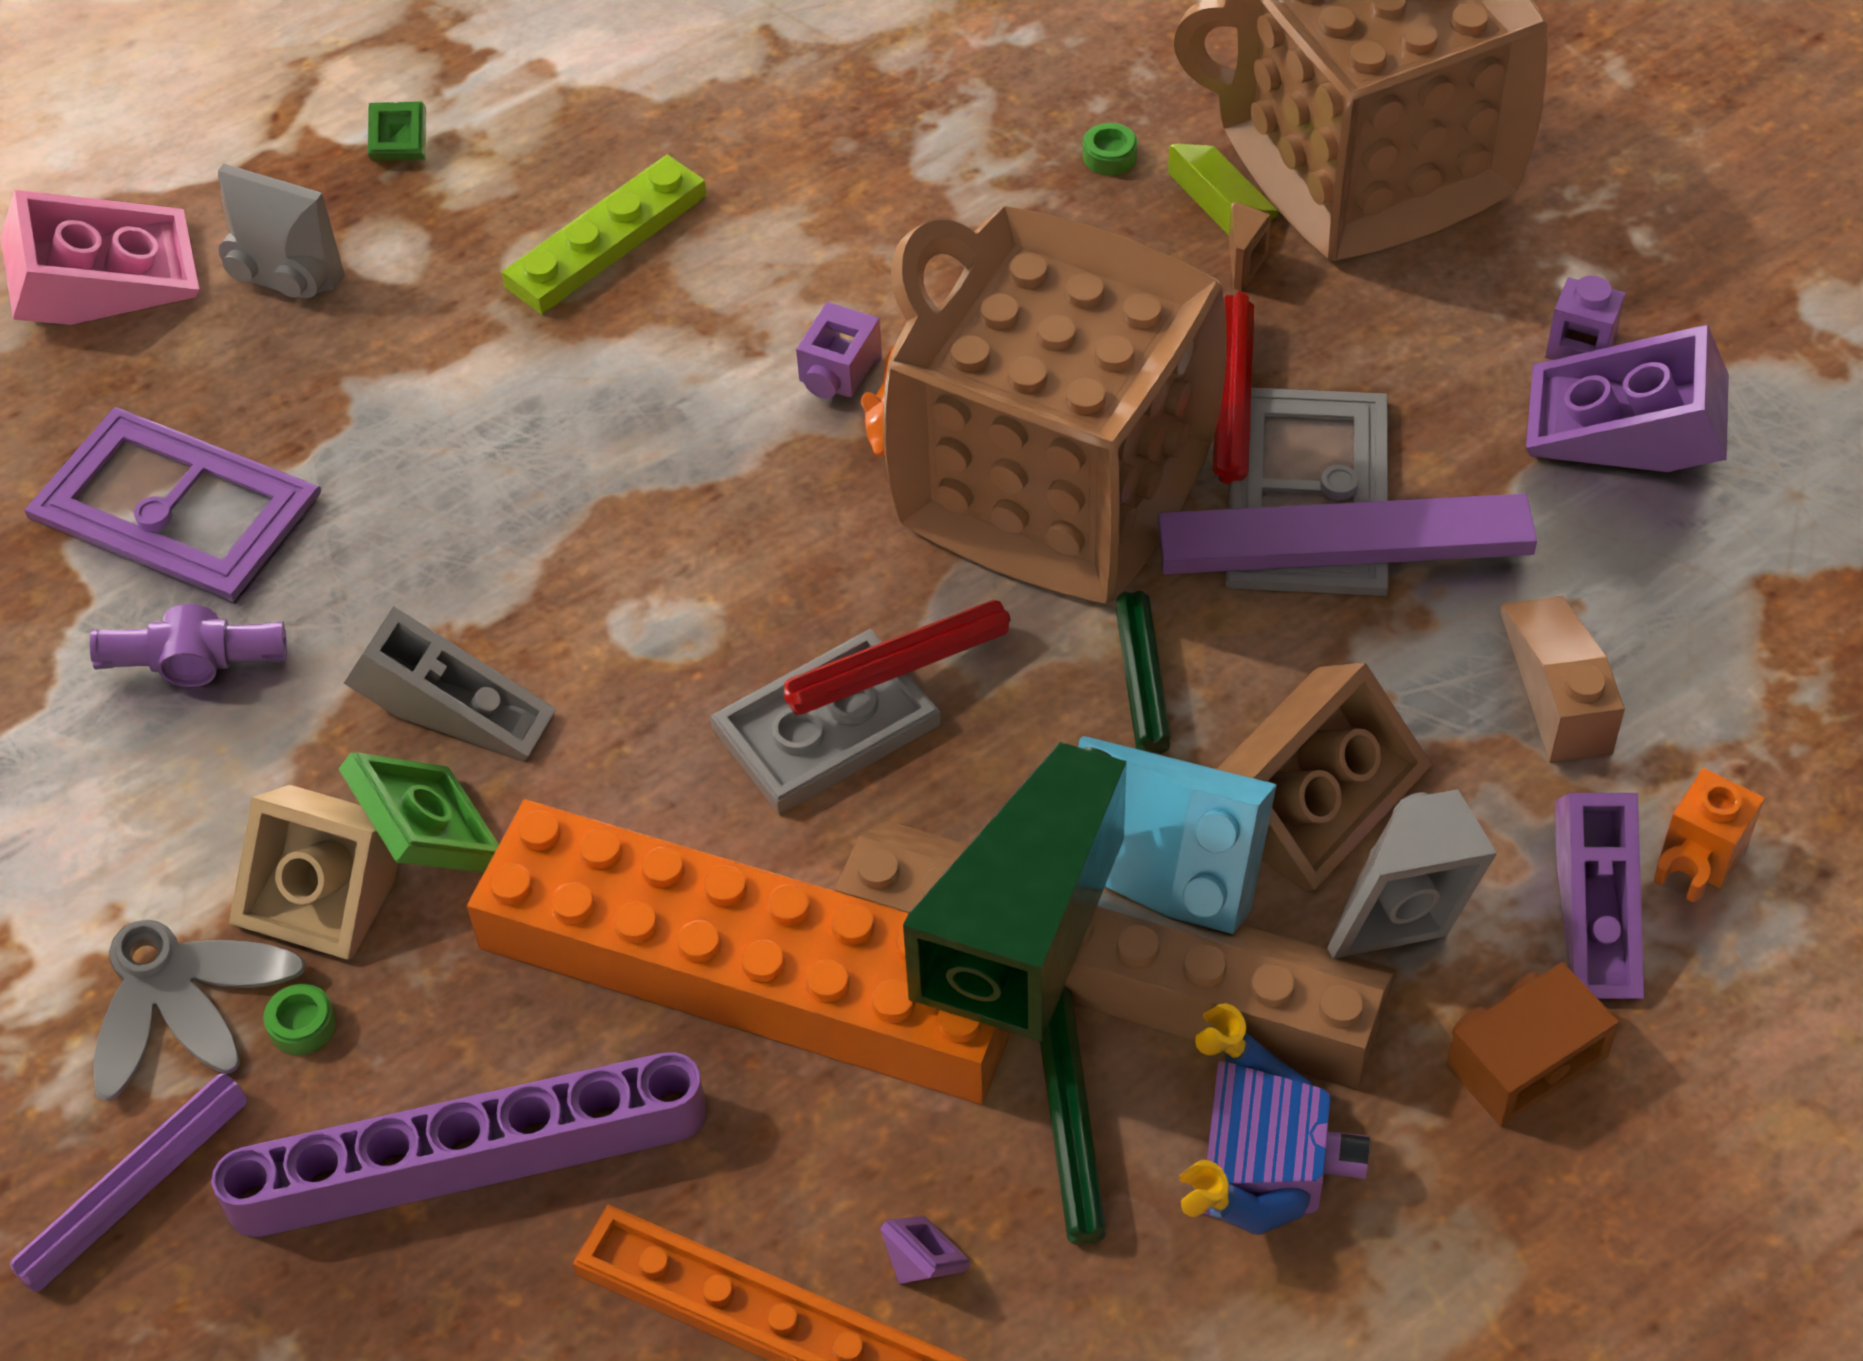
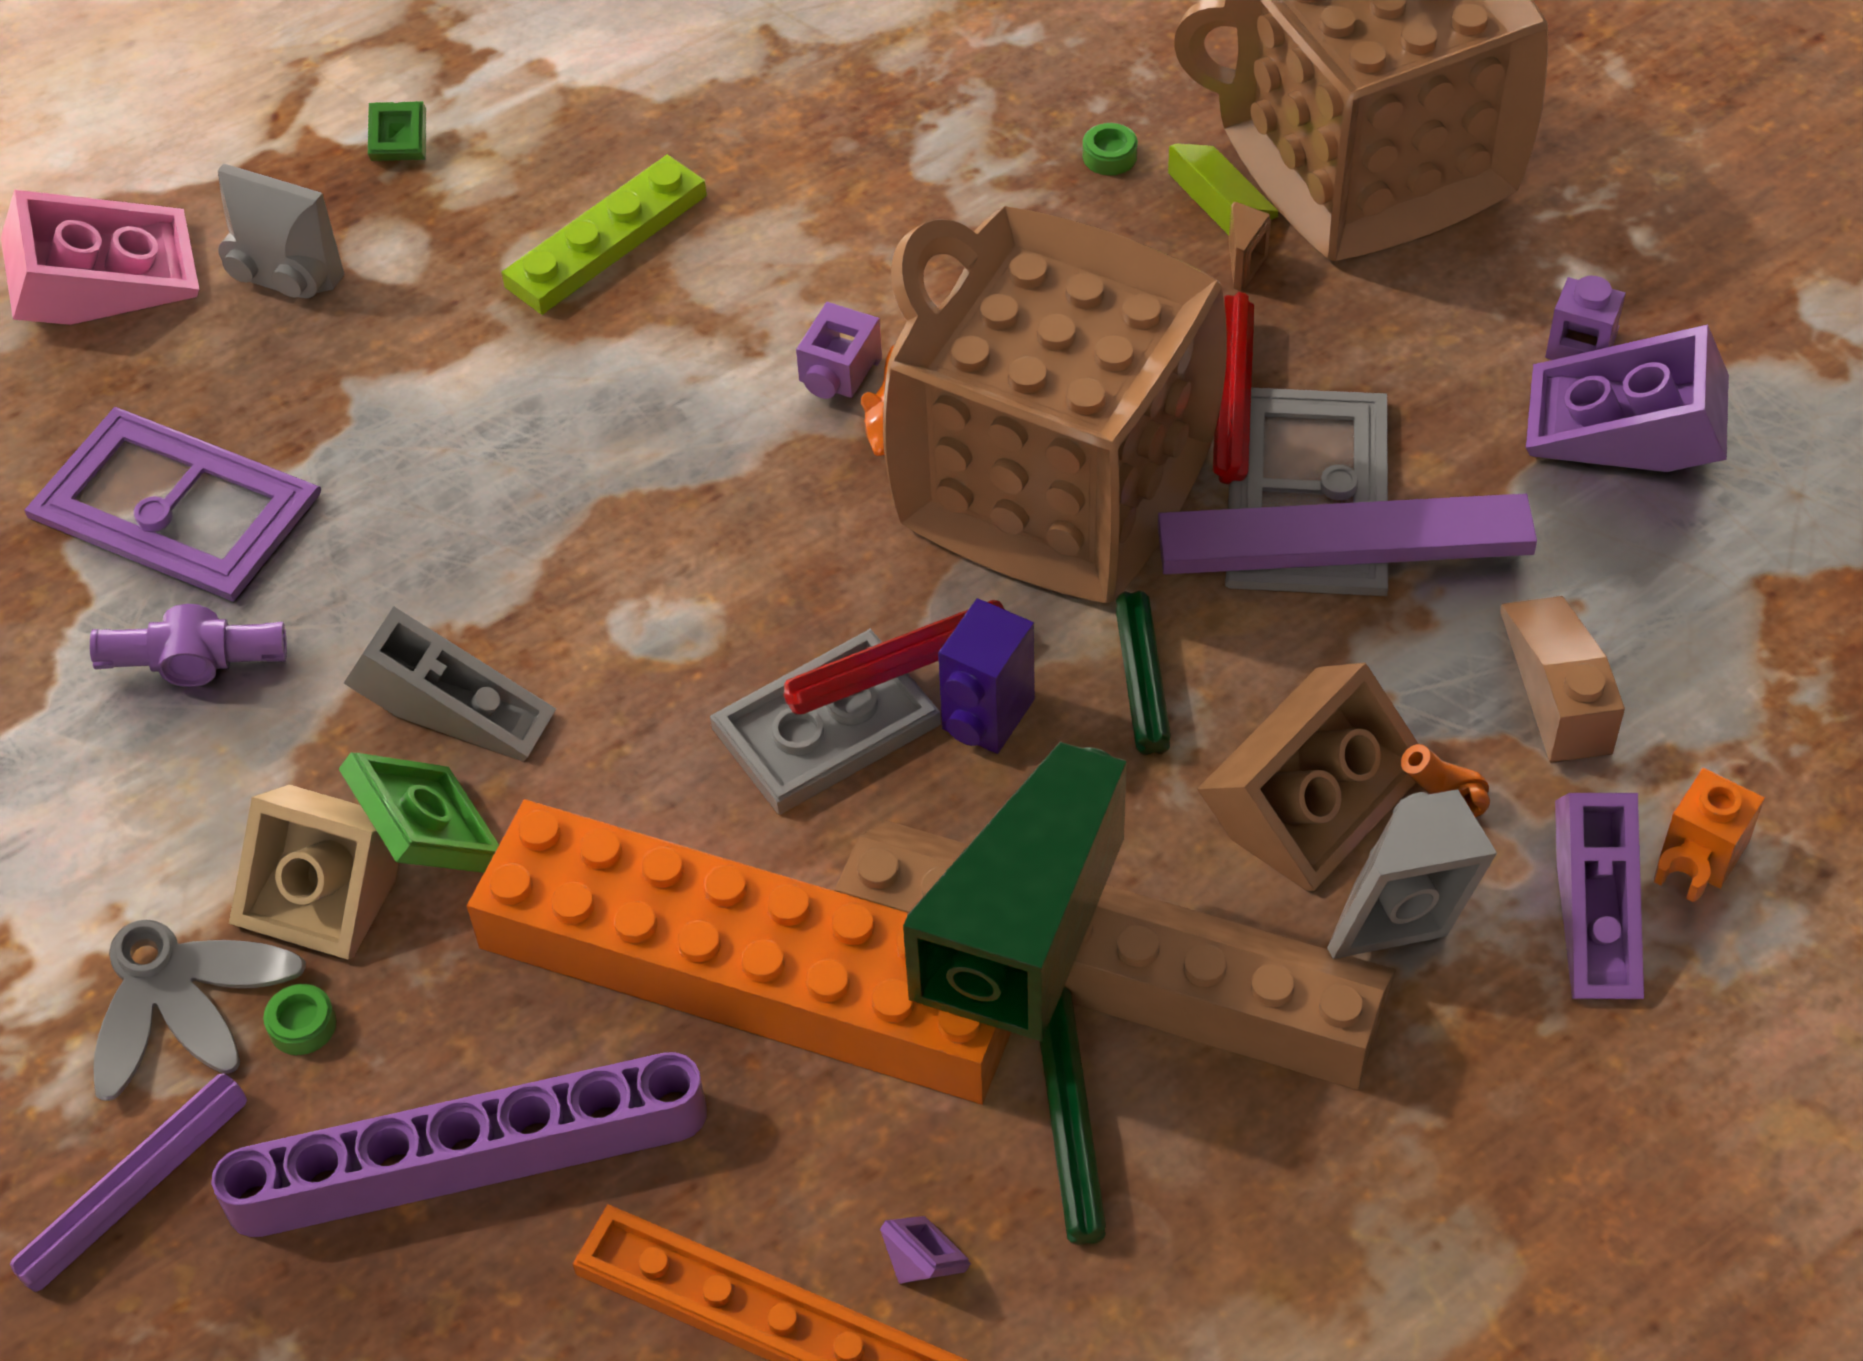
medium azure slope [1078,736,1277,934] -> none
torso [1179,1003,1370,1235] -> none
dark orange brick [1446,962,1619,1127] -> none
none -> dark purple brick [938,598,1035,754]
none -> orange arm [1401,744,1490,817]

